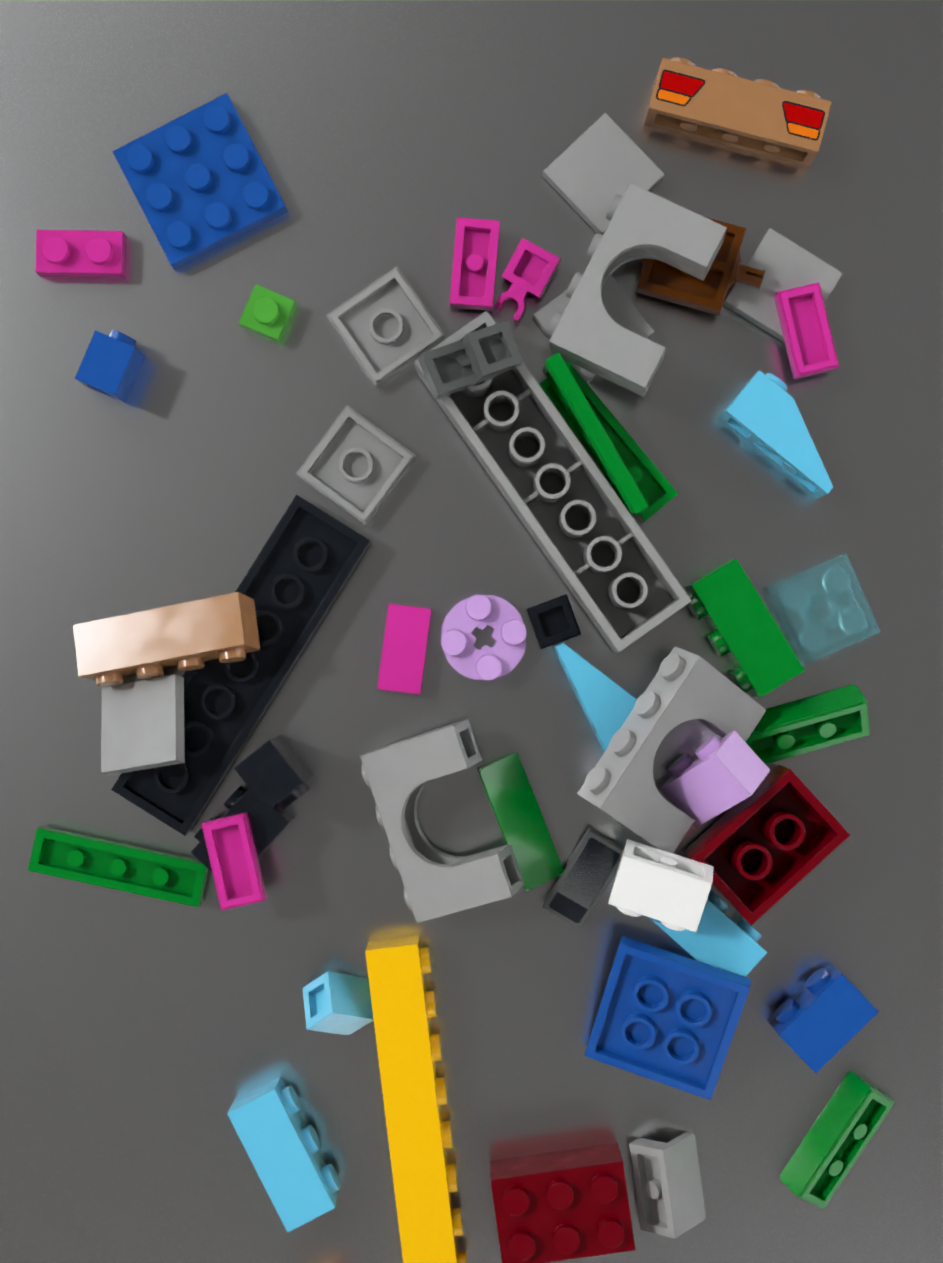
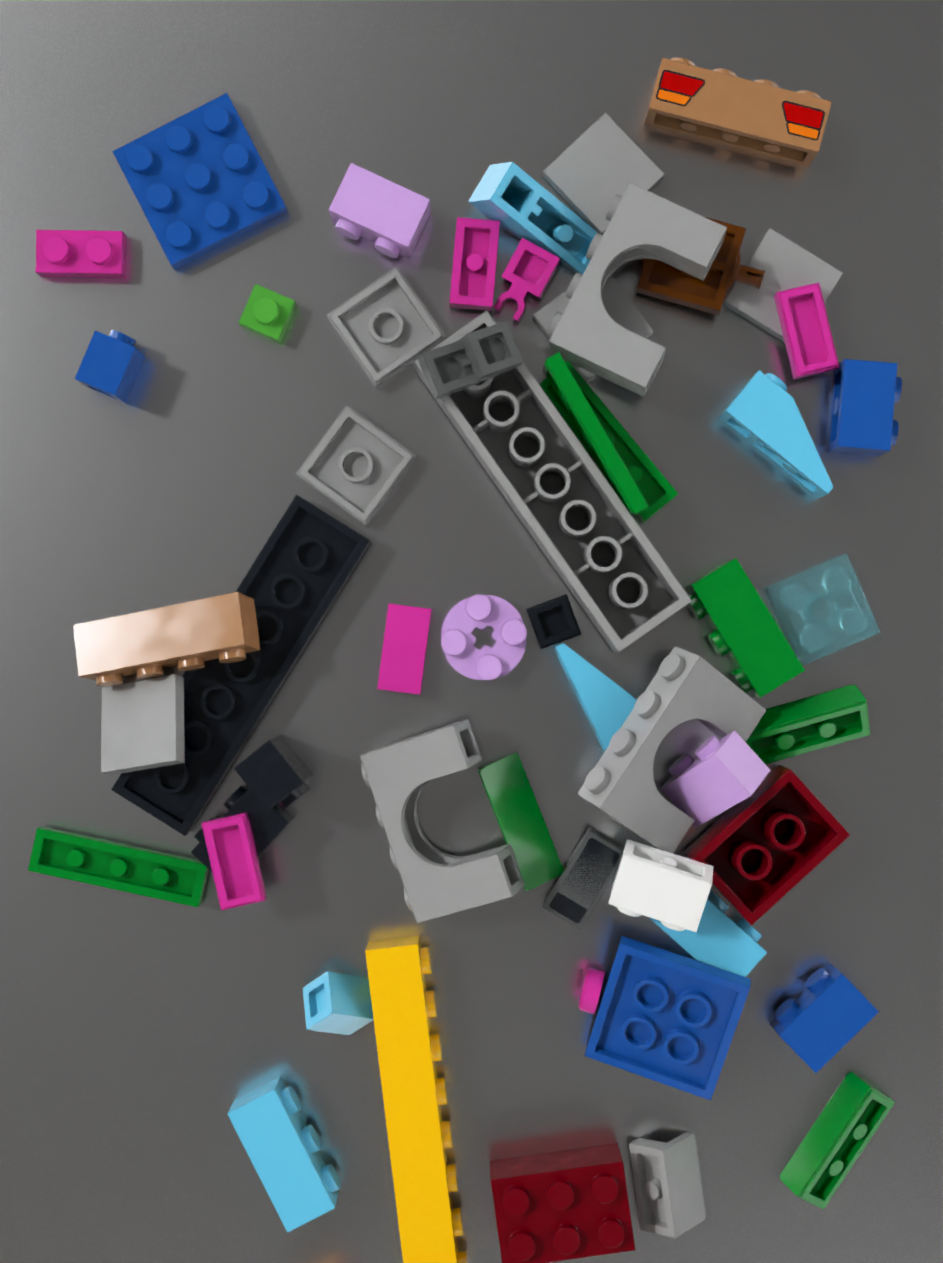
none -> lavender brick [329,163,431,259]
none -> medium azure slope [468,162,598,274]
none -> dark pink tile [578,967,605,1015]
none -> blue brick [827,359,902,457]

